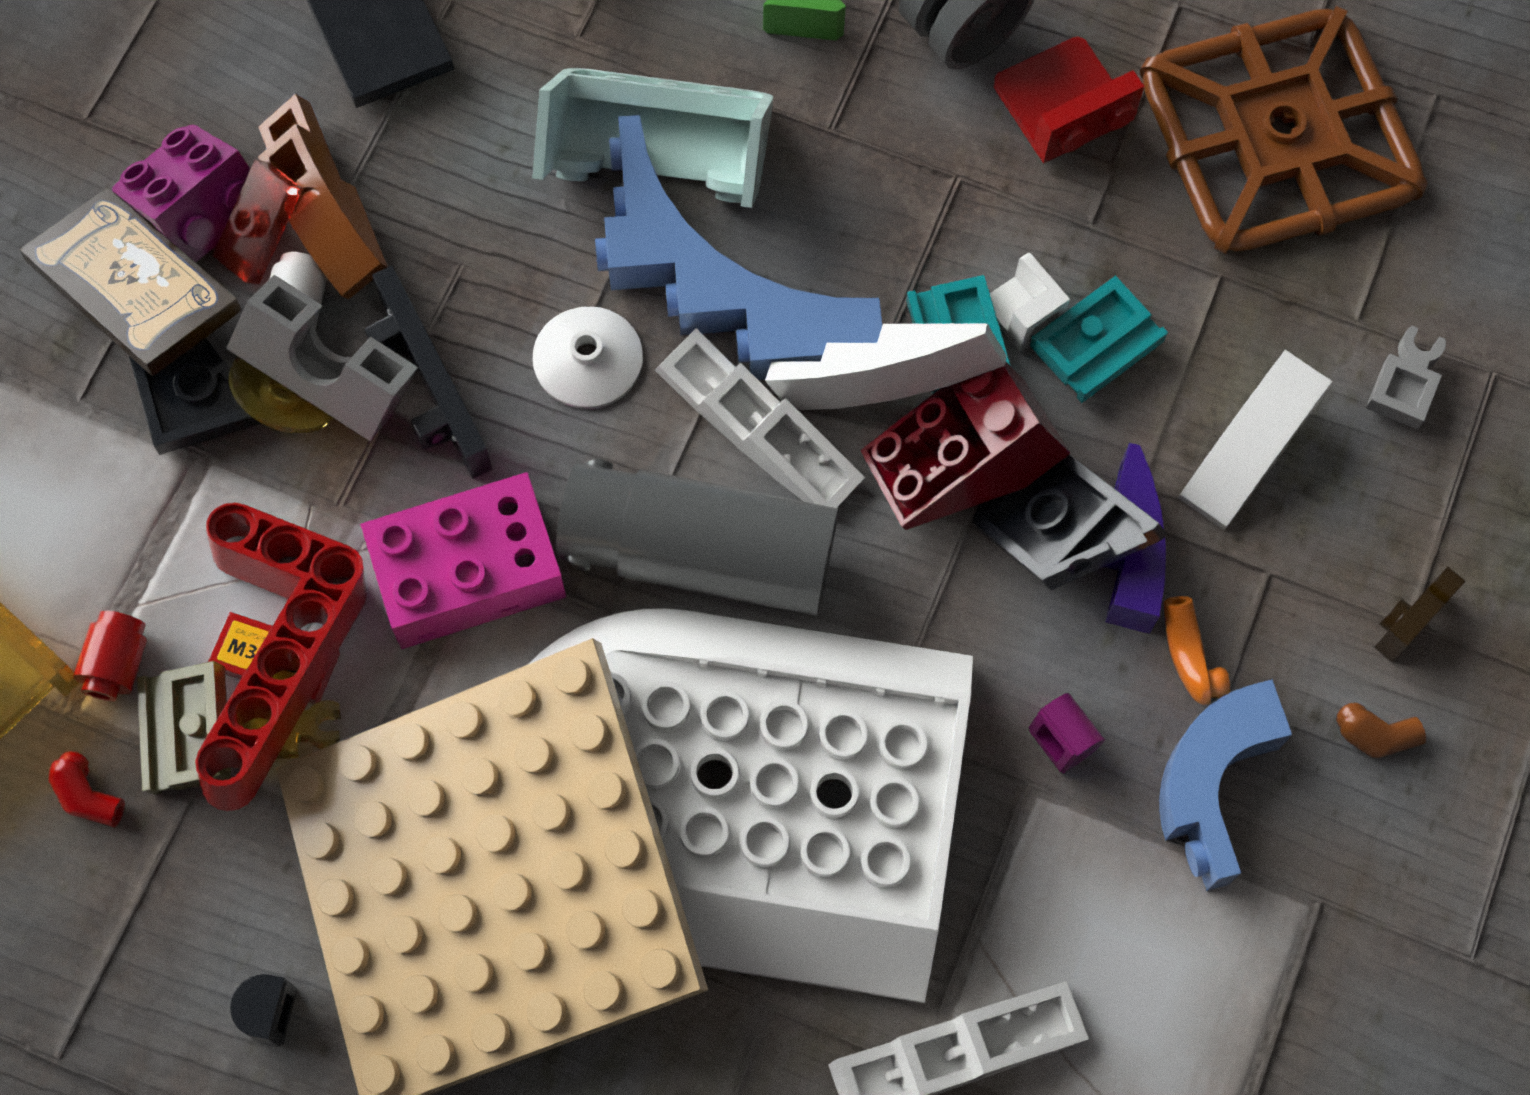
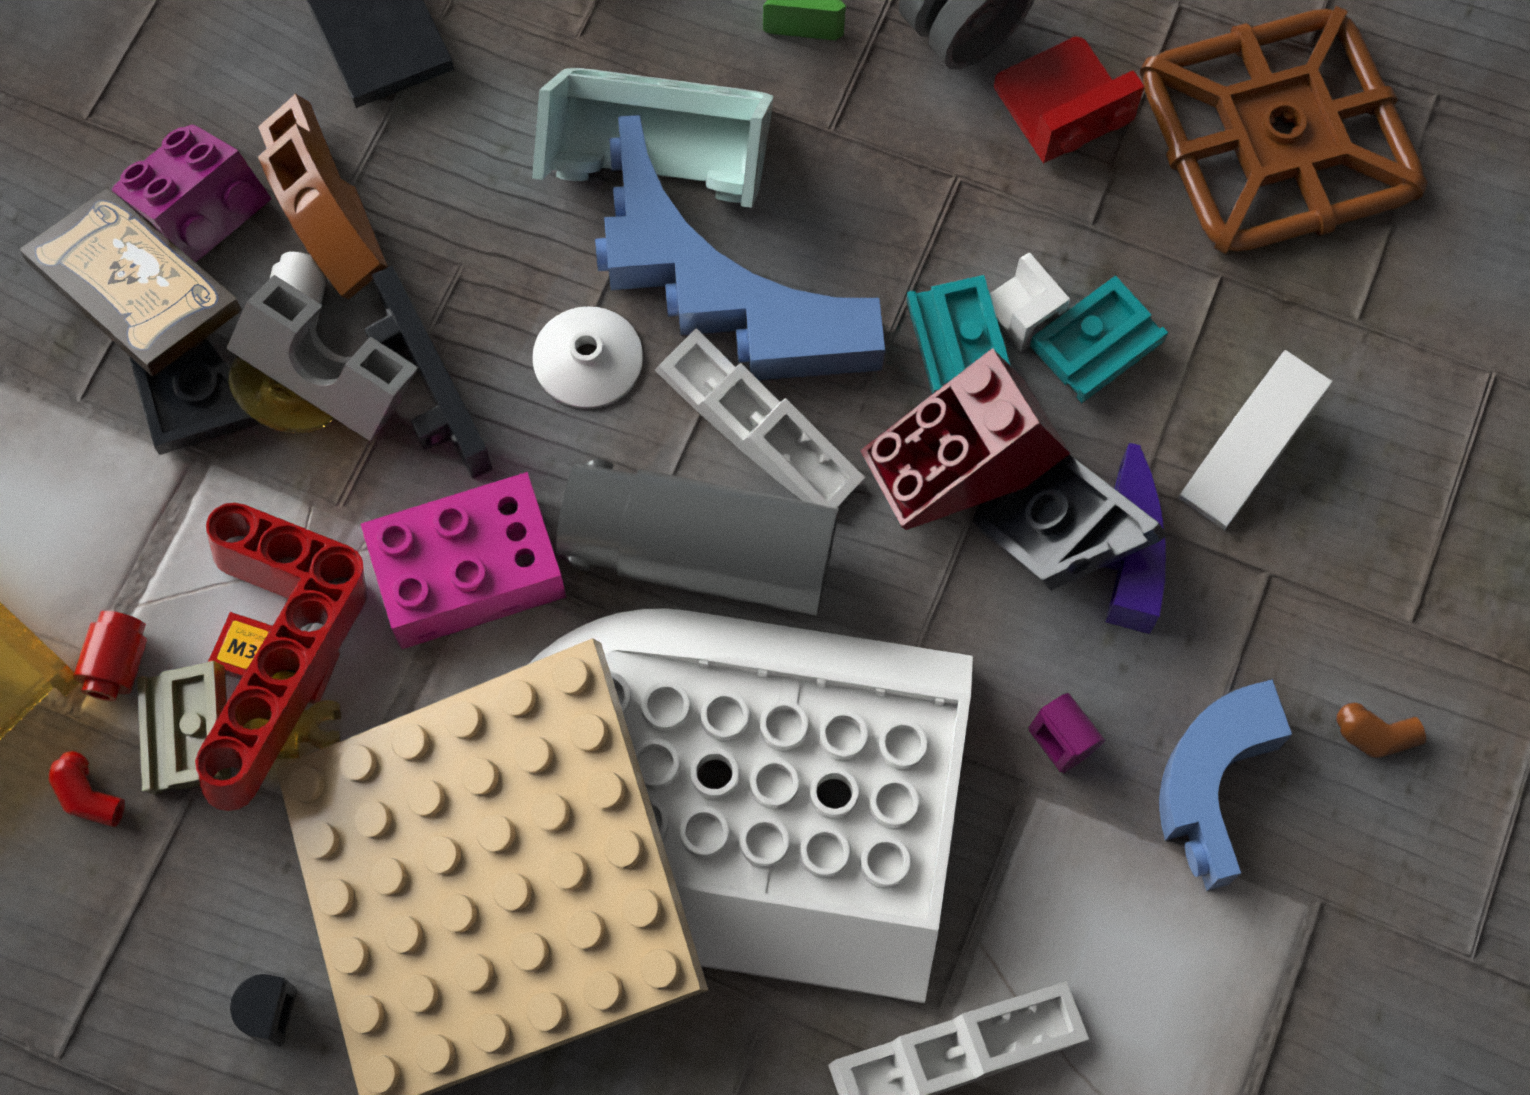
clear red plate [212,159,303,284] -> none
white slope [765,324,1007,410] -> none
orange arm [1163,596,1230,705] -> none
light grey plate [1366,325,1446,430] -> none
dark brown plate [1374,566,1466,662] -> none

